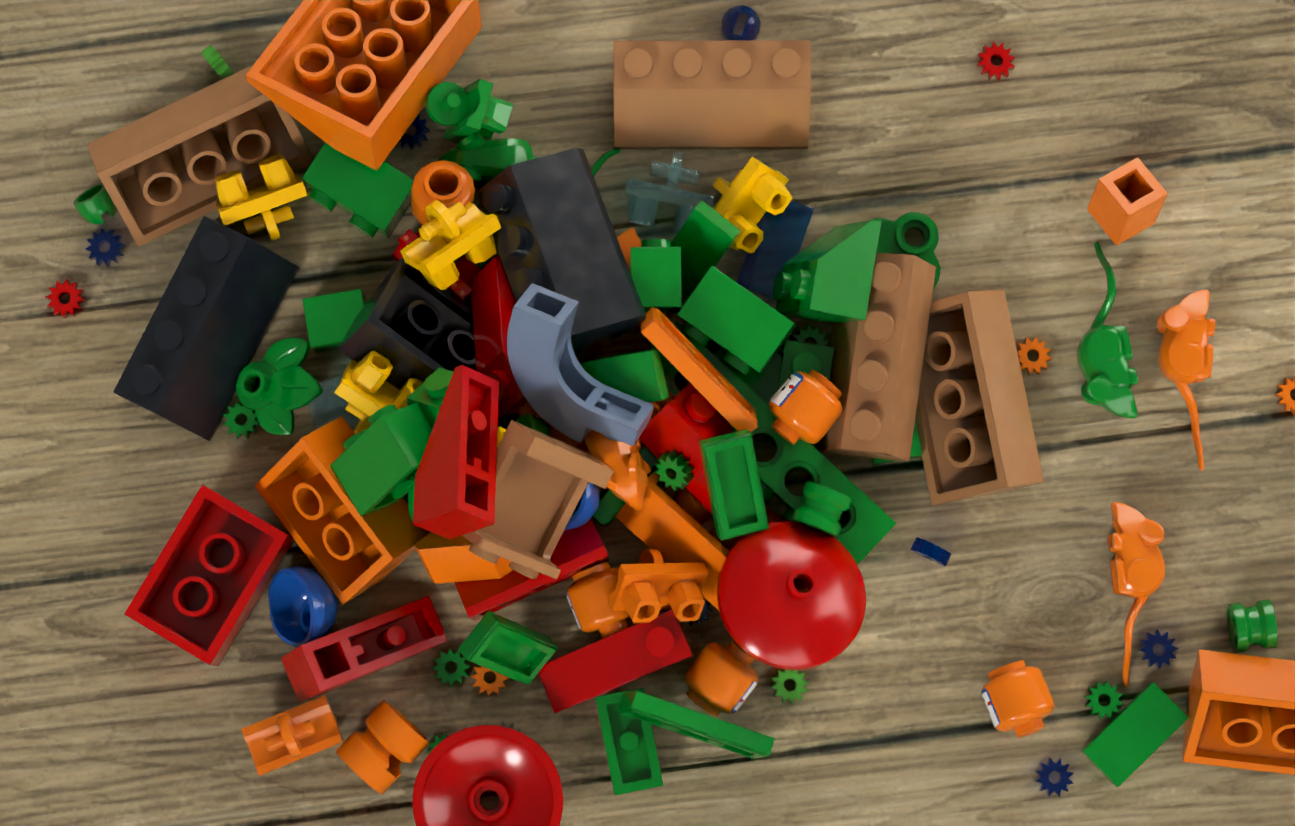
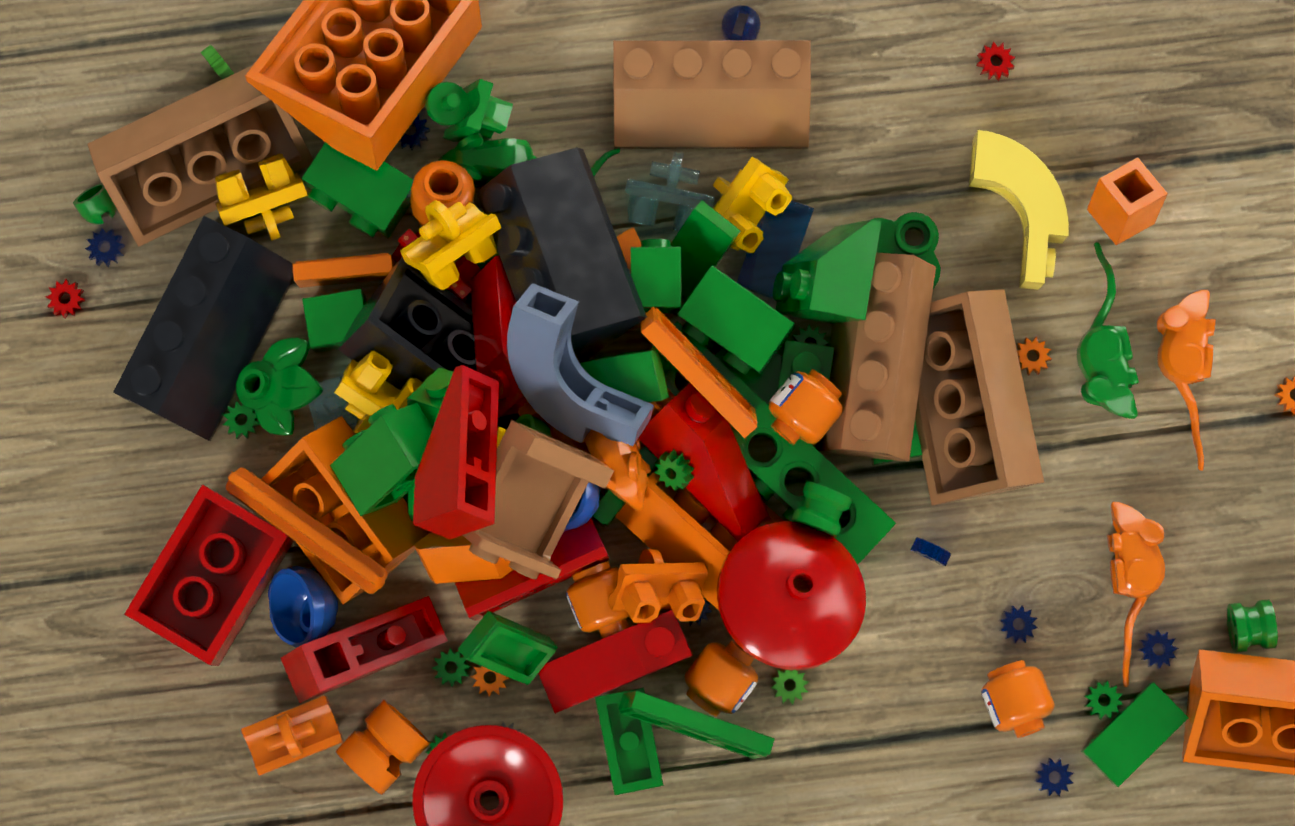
green tile [698,429,769,540] -> none
none -> orange axle [225,467,388,594]
none -> orange tile [293,253,395,288]
none -> light yellow arch [969,130,1069,290]
none -> clear blue piece [998,605,1038,644]

